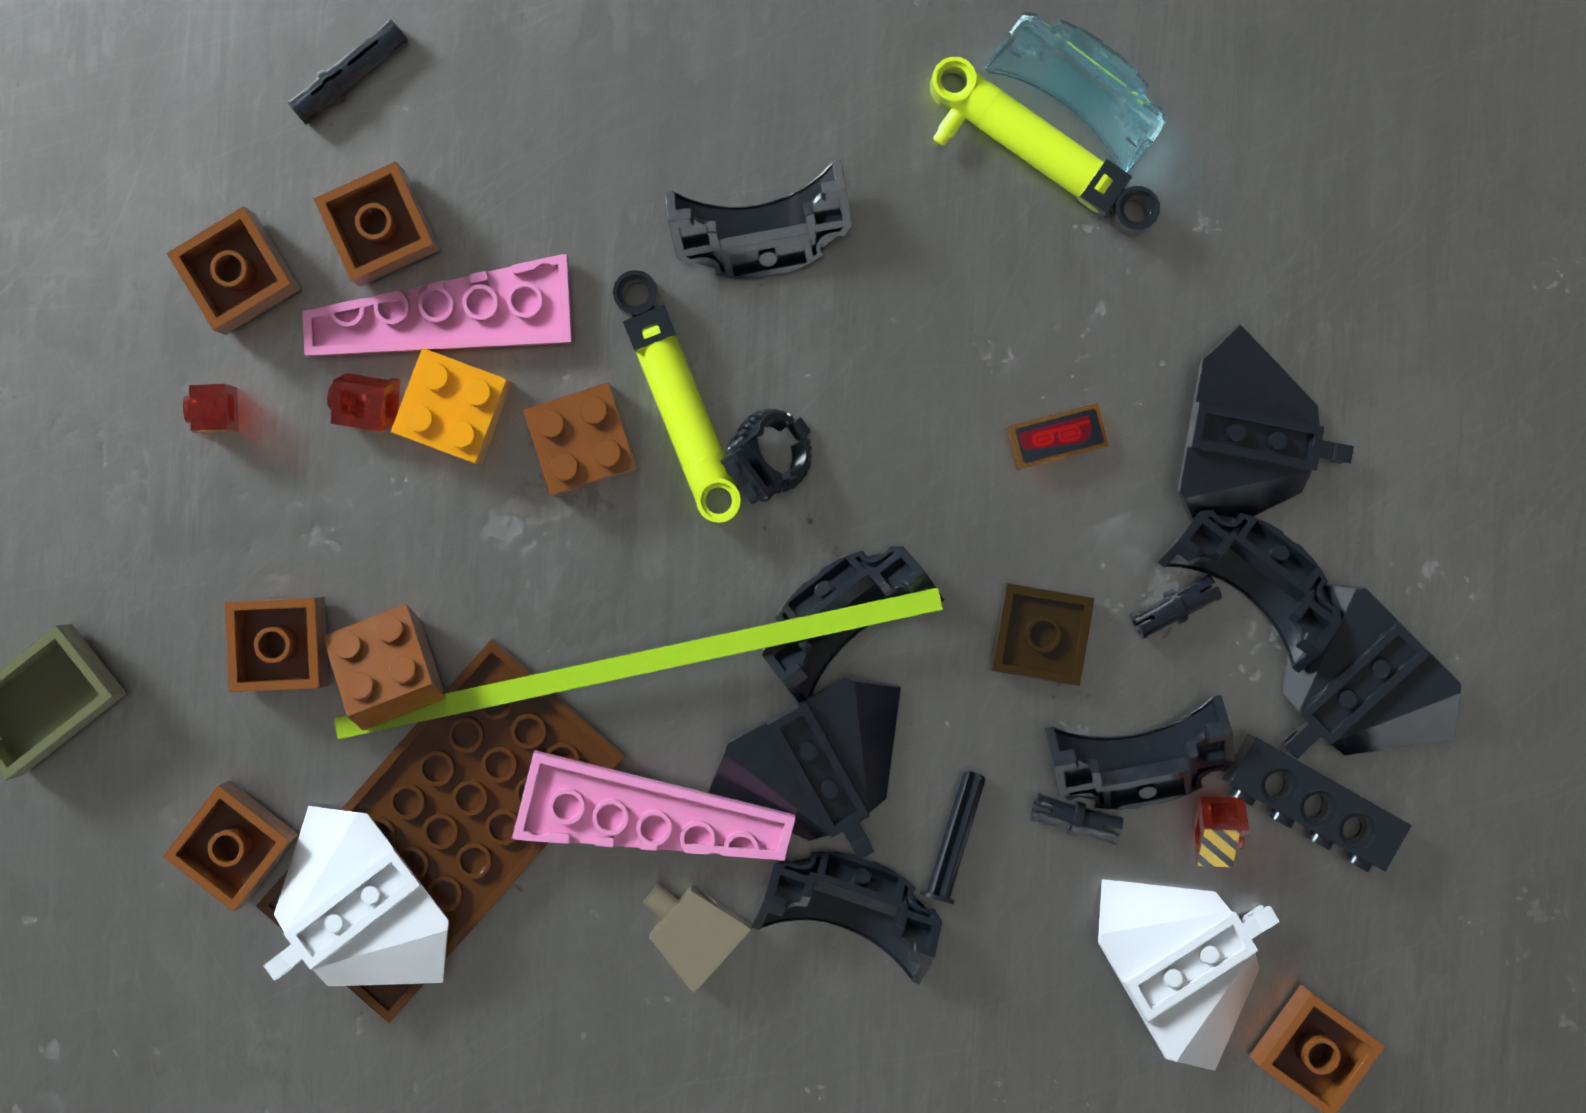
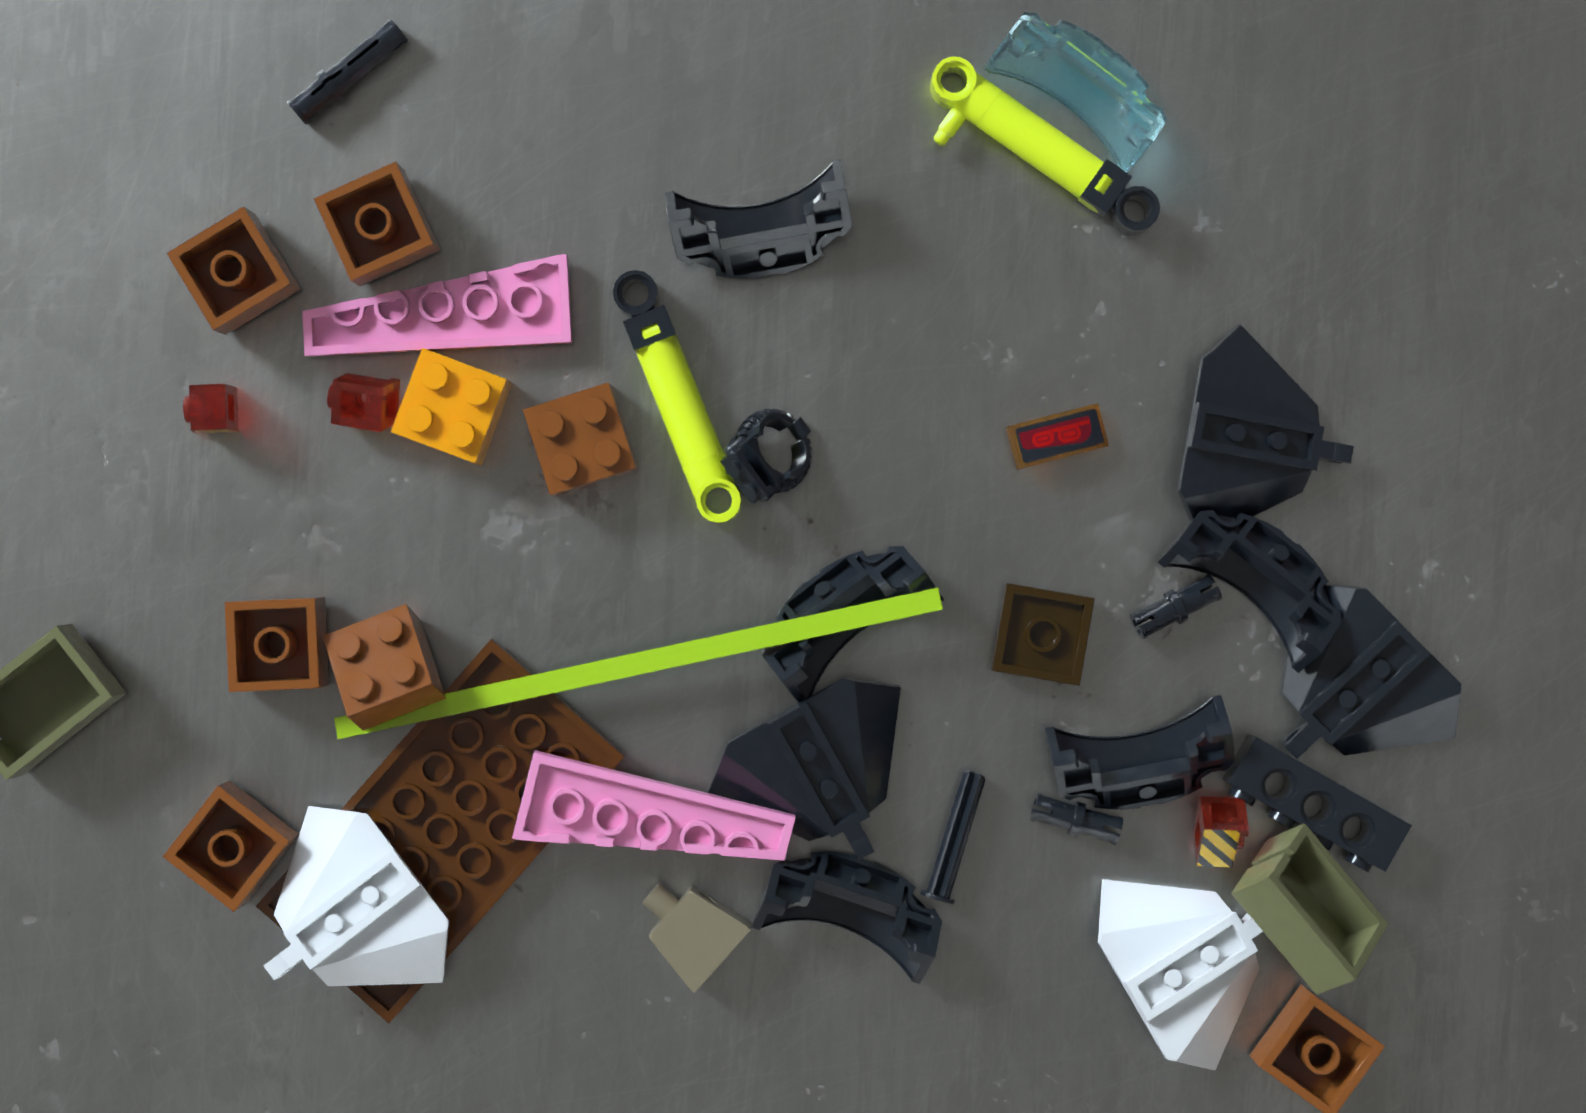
none -> olive piece [1231,823,1389,995]

